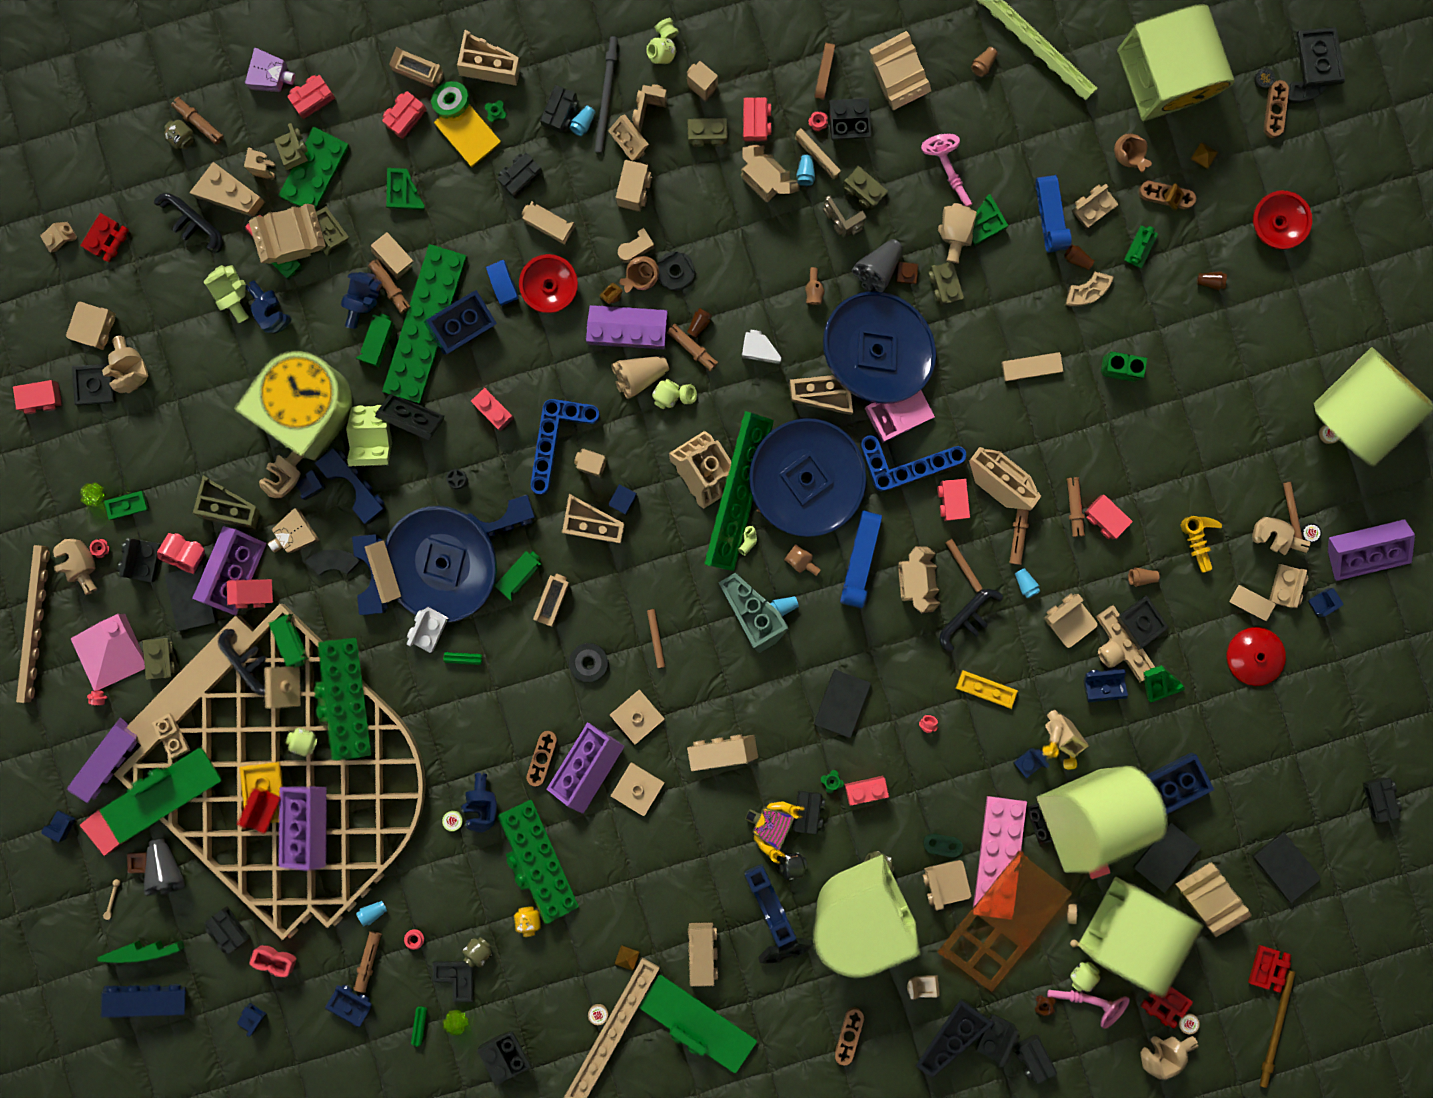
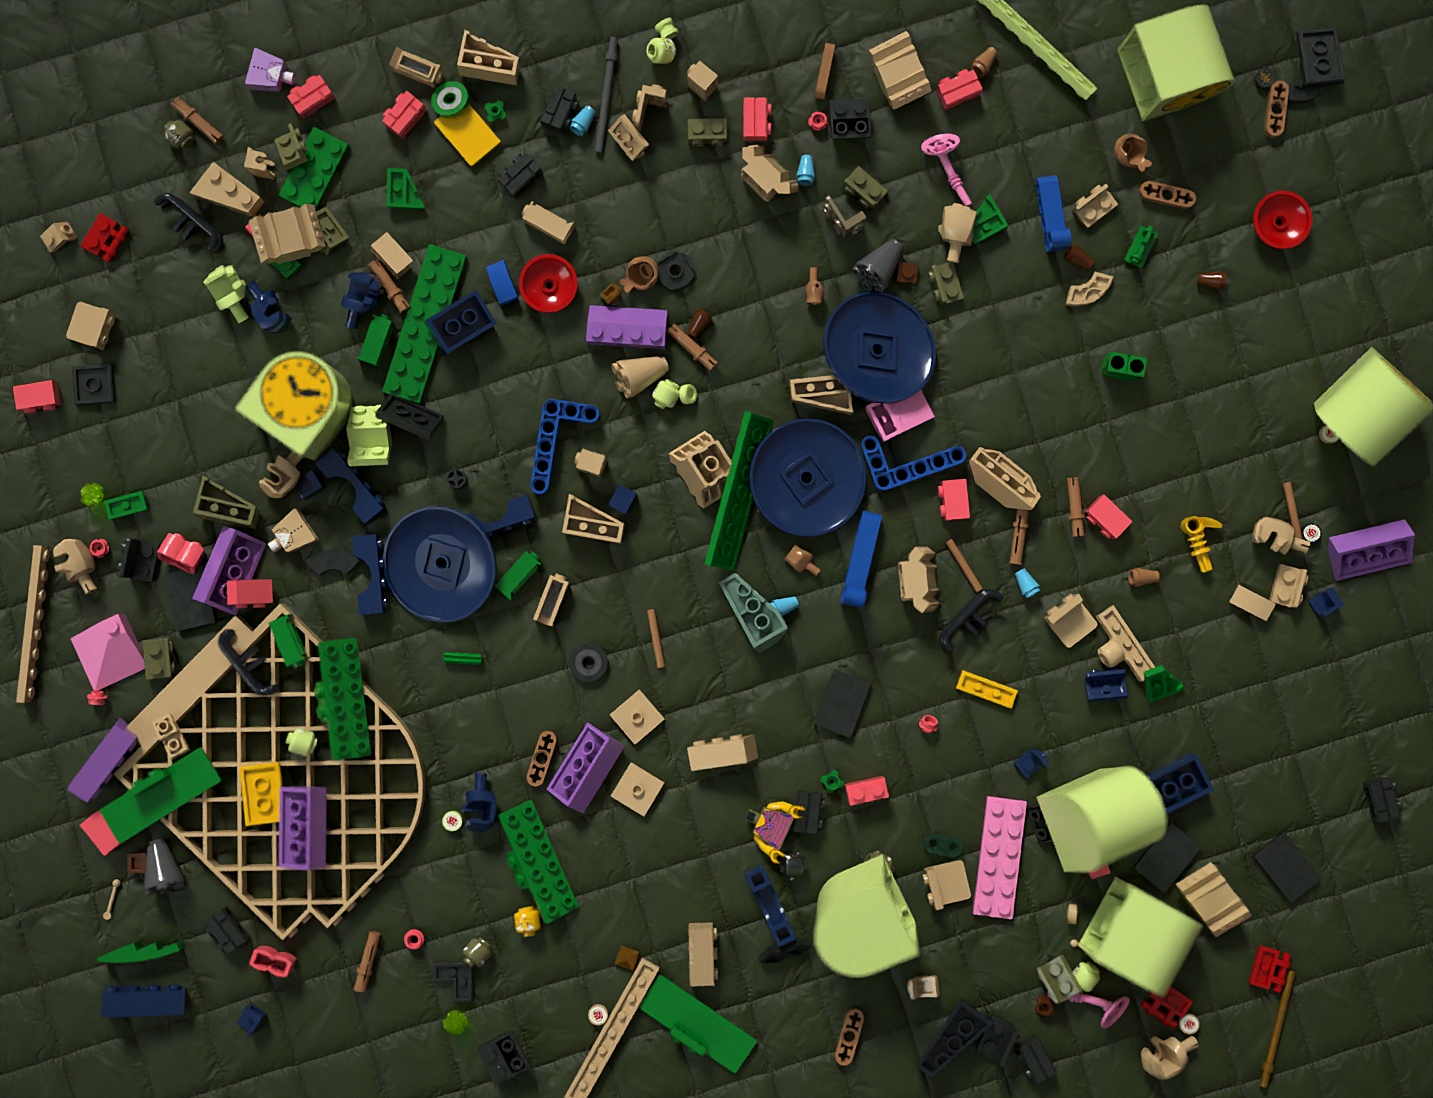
dark blue panel [41,811,76,842] -> none
tan piece [102,336,148,393] -> none
red panel [237,788,281,833] -> none
tan plate [265,667,300,708] -> none
dark blue bracket [325,985,372,1028] -> none
medium azure cone [356,901,387,927] -> none
tan tile [365,541,401,603] -> none
white bracket [407,607,448,653] -> none
green axle [411,1006,427,1046] -> none
coral brick [471,388,514,431] -> none
tan brick [616,160,652,211] -> none
tan leg [618,228,654,263] -> none
yellowish green arm [738,526,757,556] -> none
white slope [742,330,781,364] -> none
tan tile [795,128,841,180] -> none
clear orange door [937,851,1072,992] -> none
tan tile [1002,352,1063,381] -> none
tan torso [1043,710,1089,770] -> none
pearl dark grey tile [1116,596,1169,650] -> none
pearl gold slope [1164,184,1184,210] -> none
pearl gold slope [1191,142,1218,169] -> none
red dish [1226,627,1286,686] -> none
none -> coral brick [936,69,983,110]
none -> olive bracket [1037,955,1083,1004]

